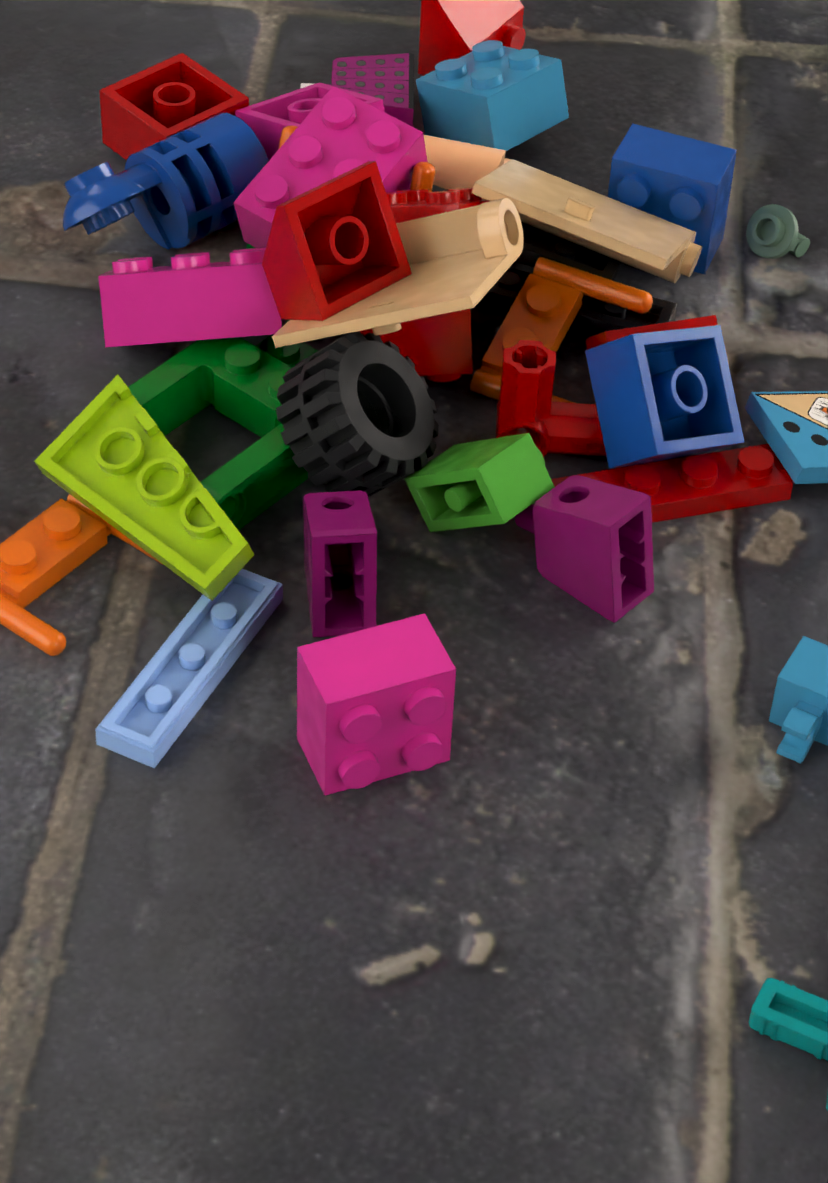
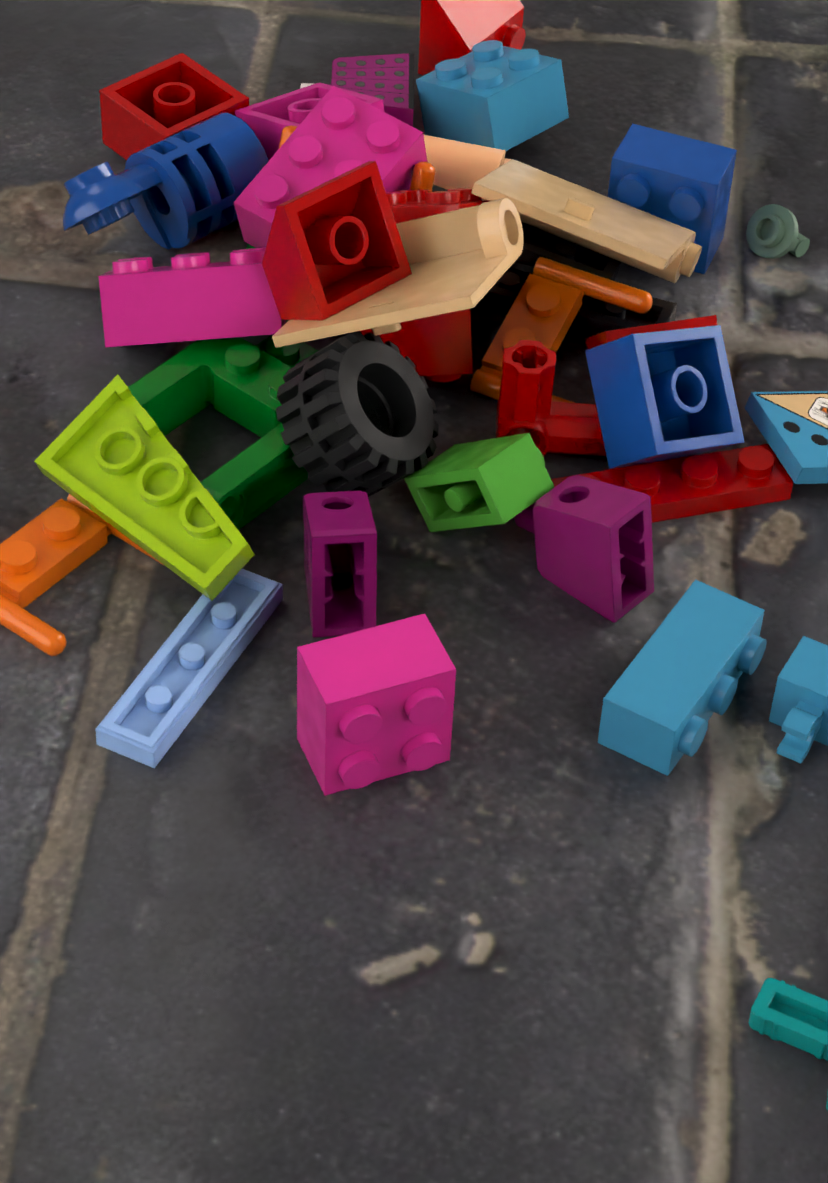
none -> dark azure brick [598,579,767,776]

